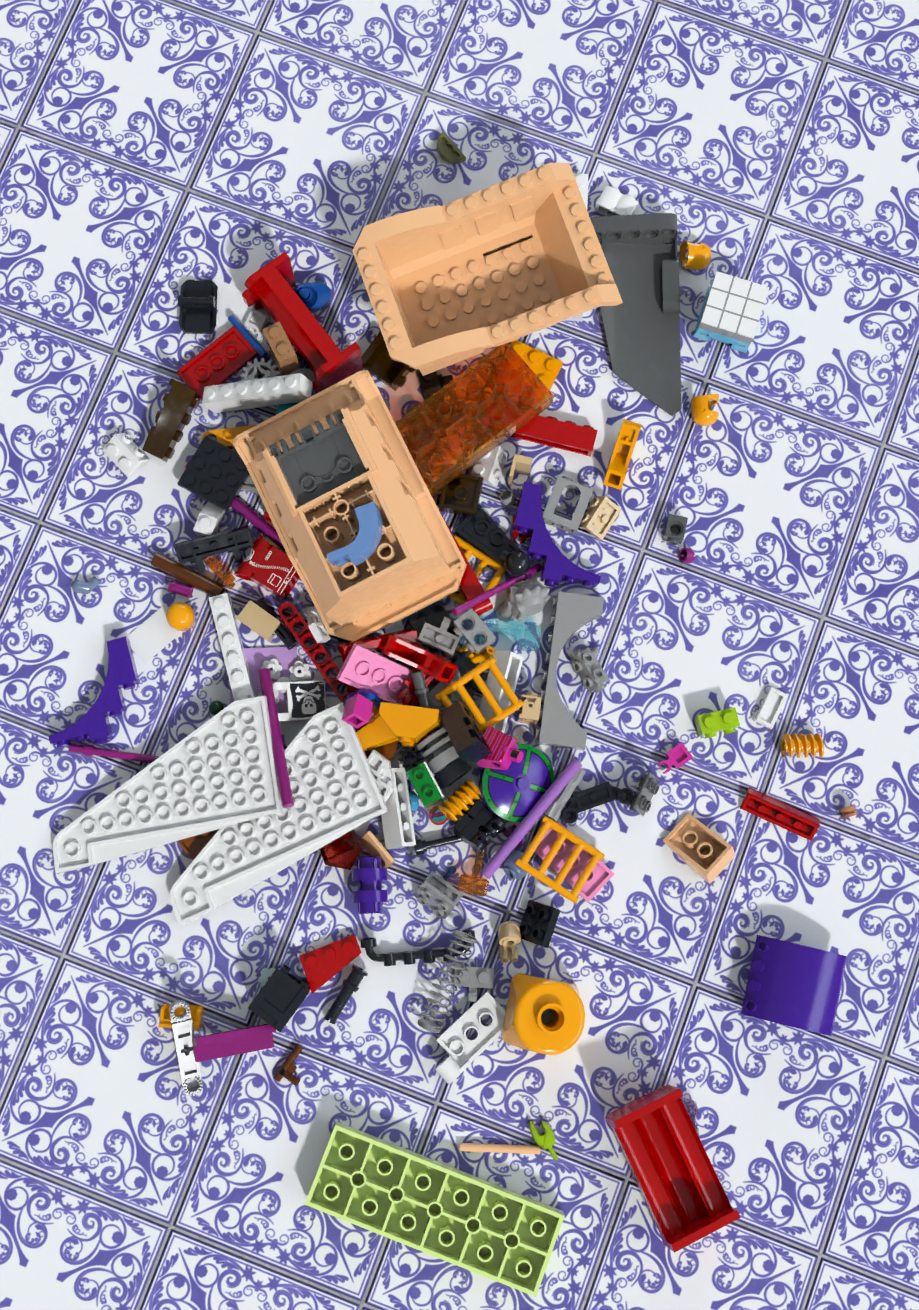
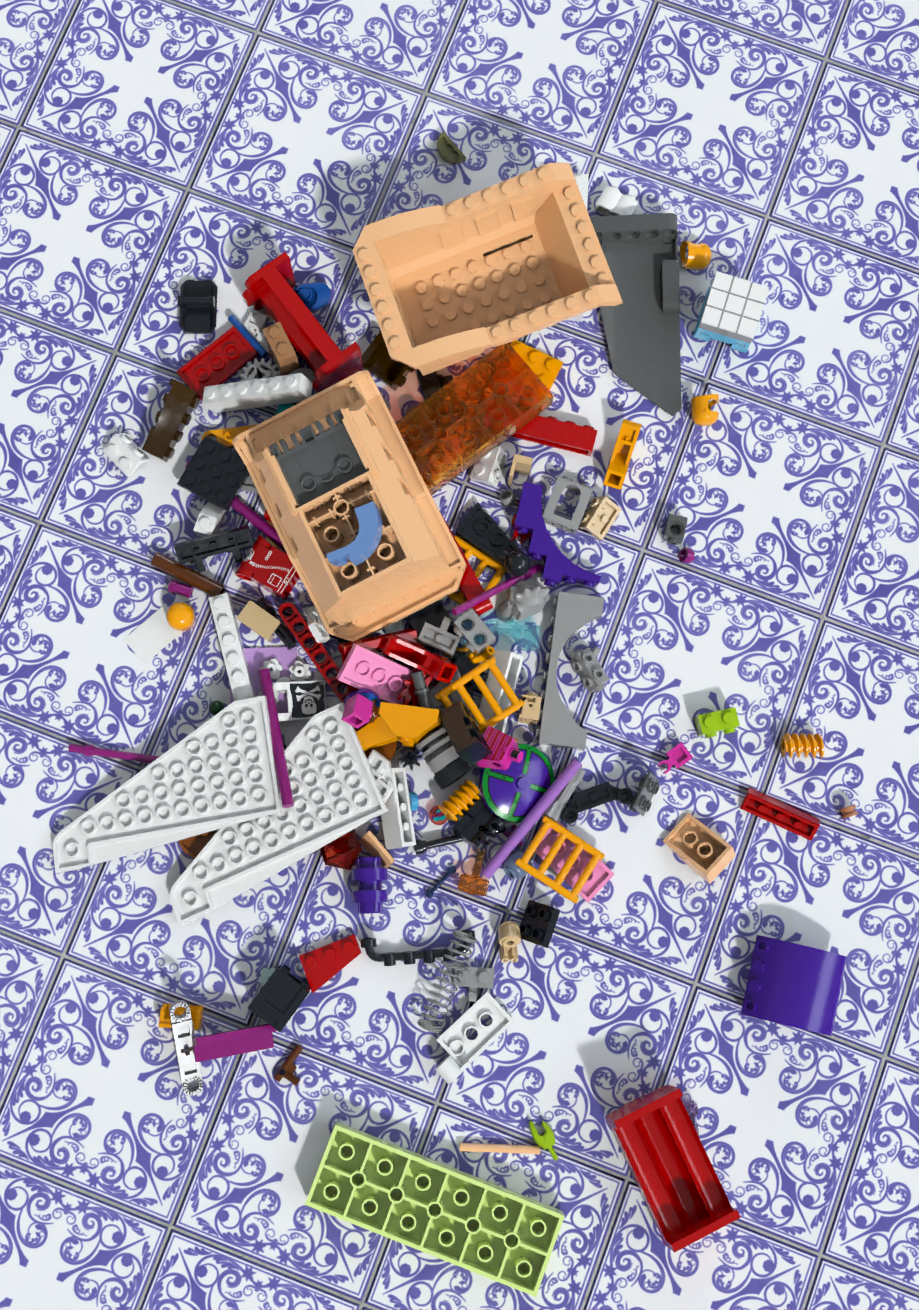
dark purple arch [48,636,140,747] -> none
sand blue arm [71,576,101,594] -> none
clear orange plate [204,557,236,590] -> none
black pin [324,964,368,1024] -> none
green piece [406,762,444,809] -> none
light grey bracket [414,871,464,919] -> none
dark brown plate [436,471,484,515] -> none
light orange piece [501,973,585,1055] -> none
white tile [754,687,788,730] -> none

